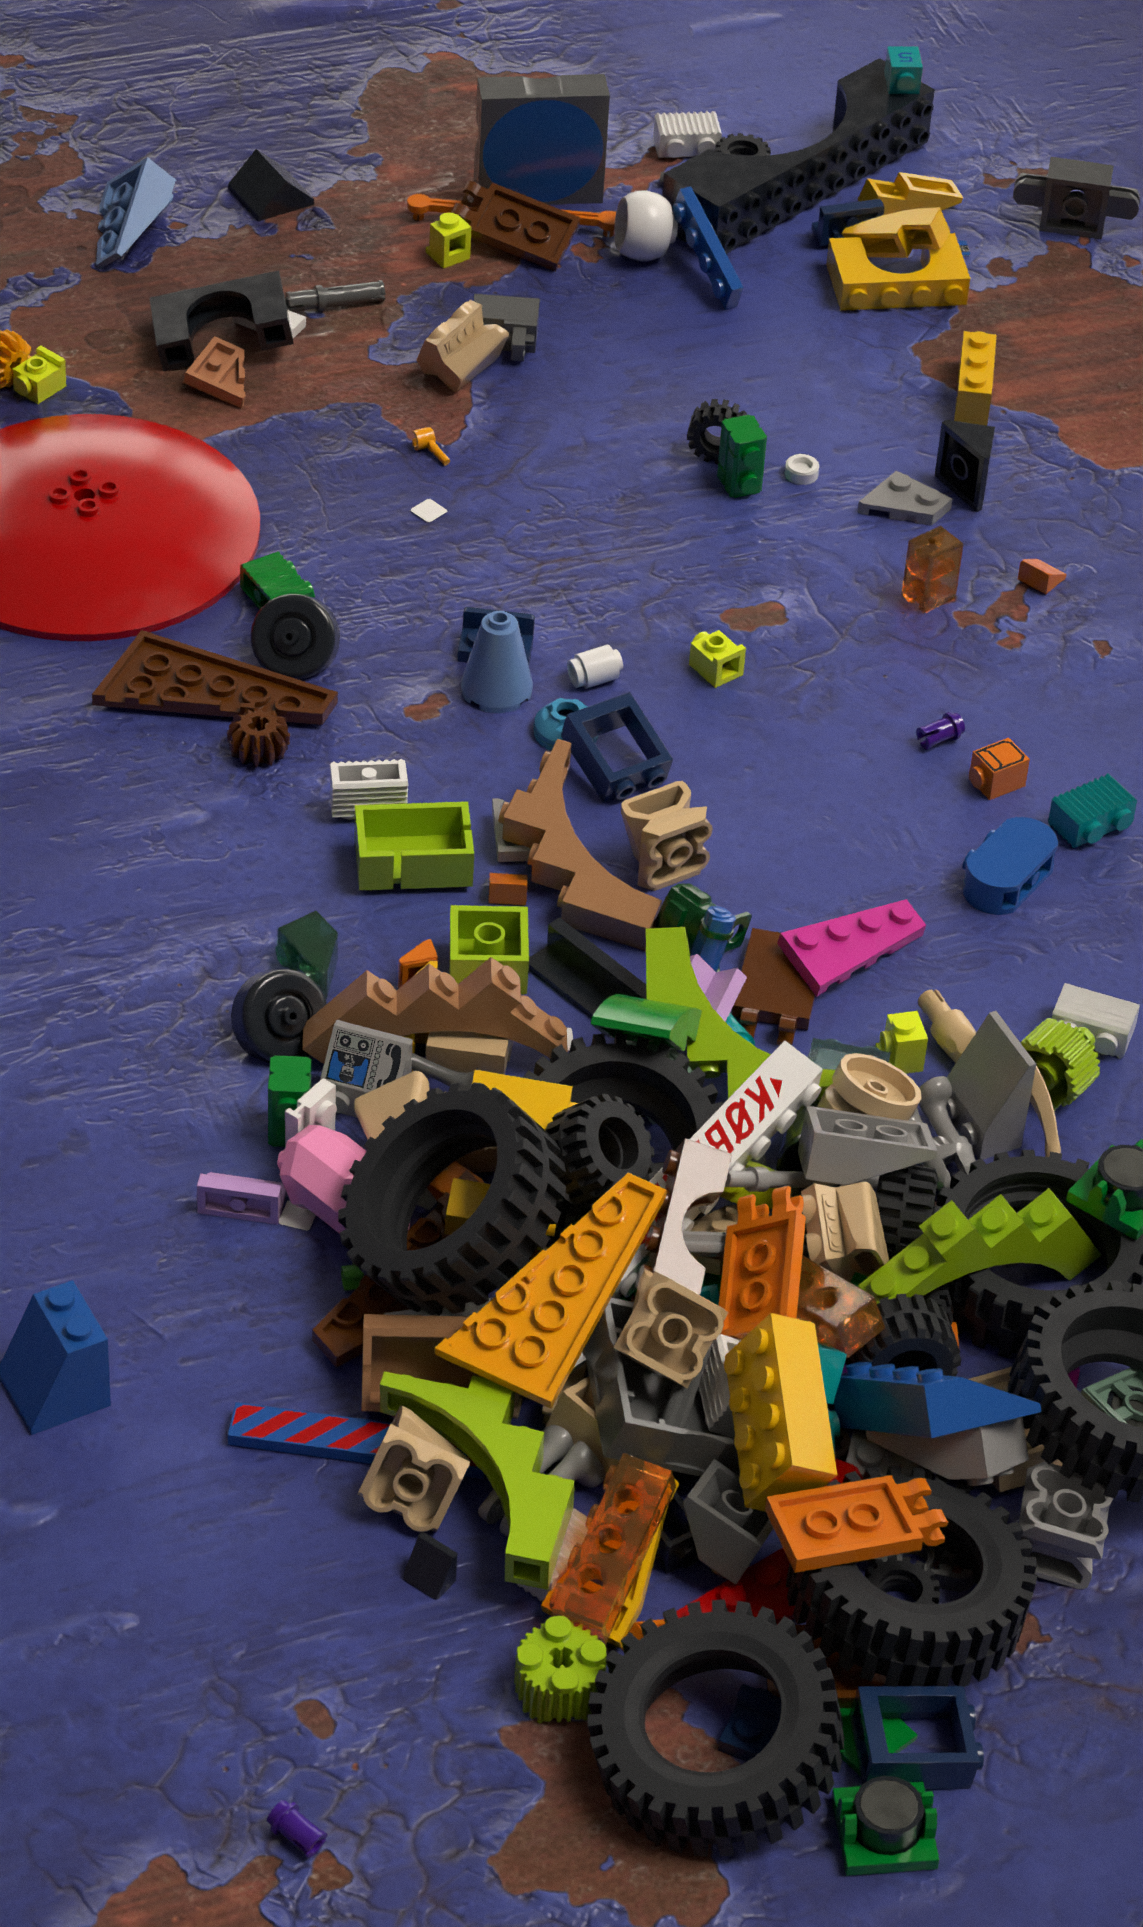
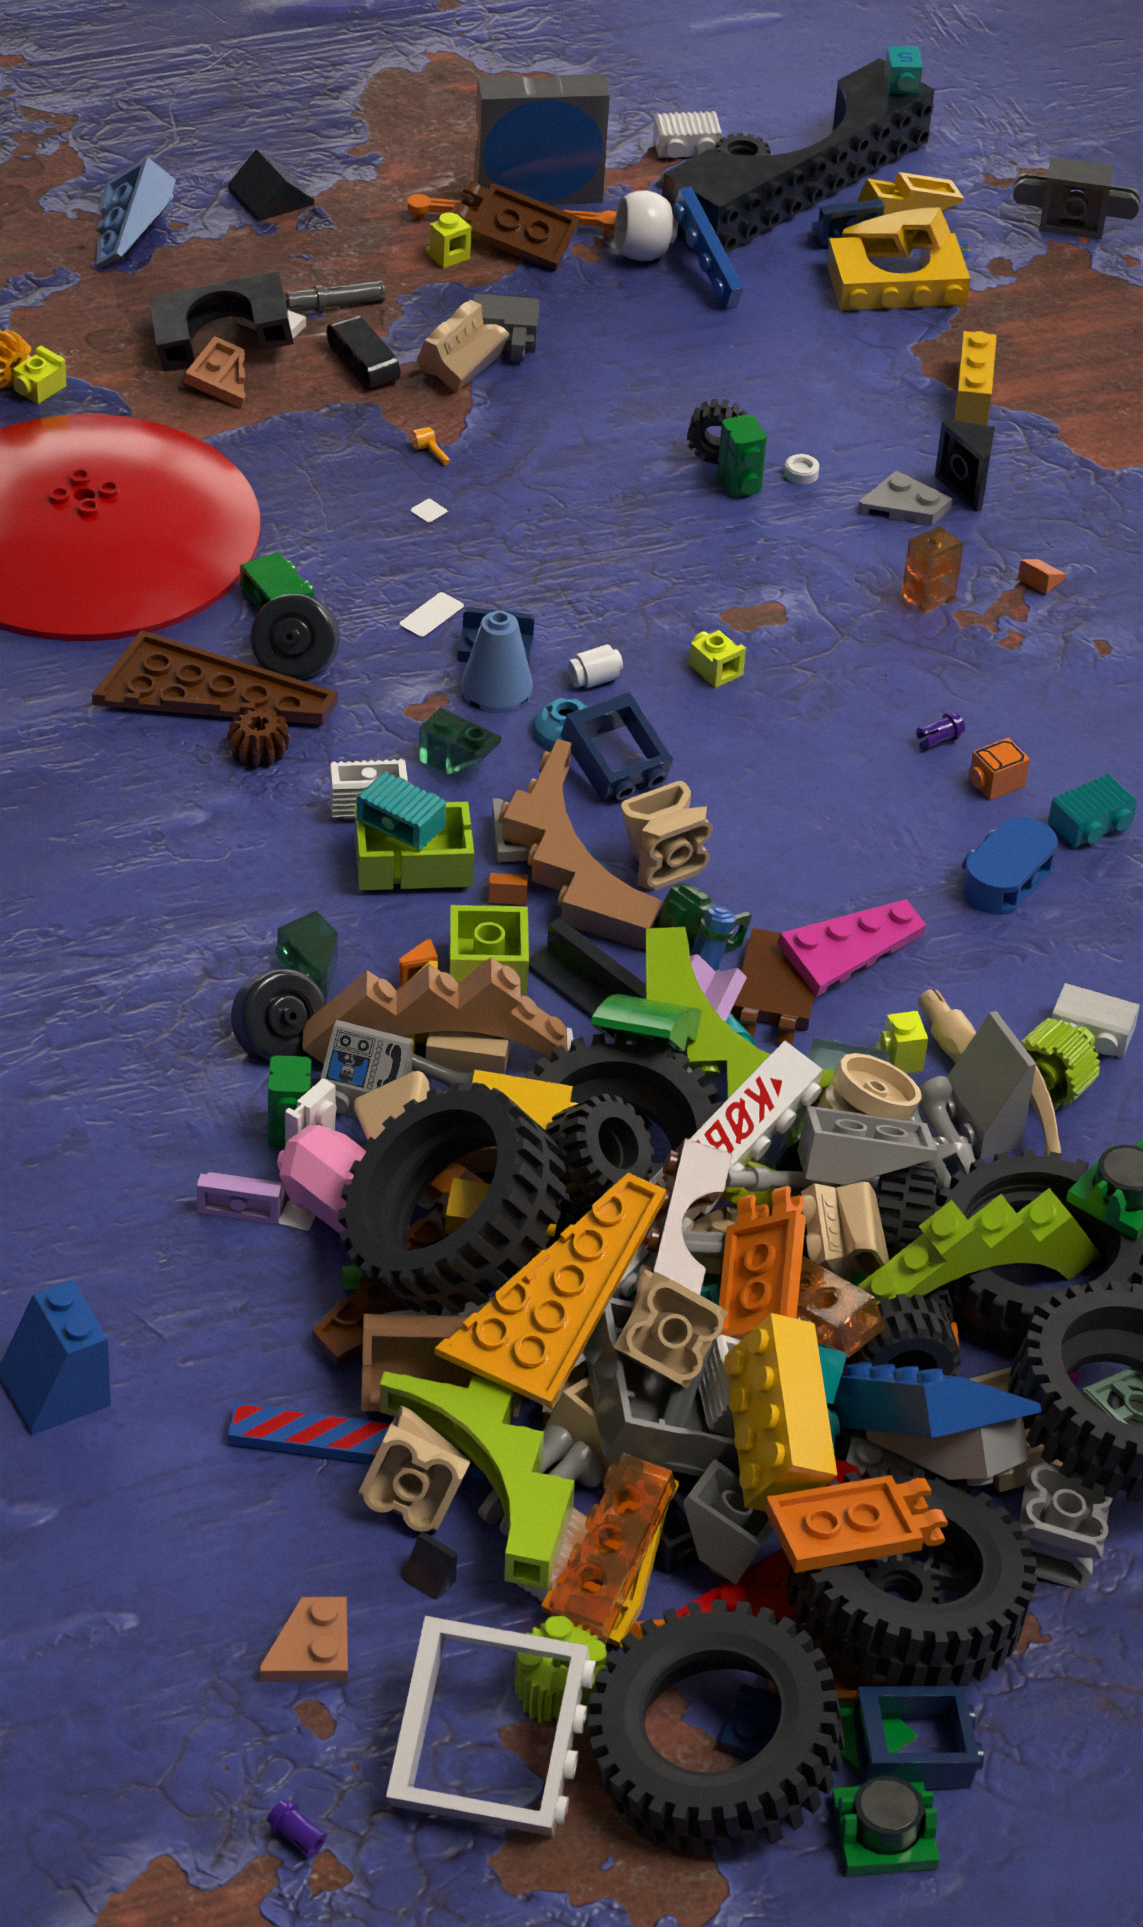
none -> nougat wing [260,1597,348,1682]
none -> black beam [326,316,401,389]
none -> teal brick [356,771,446,851]
none -> white window [386,1616,596,1837]
none -> white sticker [400,592,464,637]
none -> clear green slope [418,707,502,774]

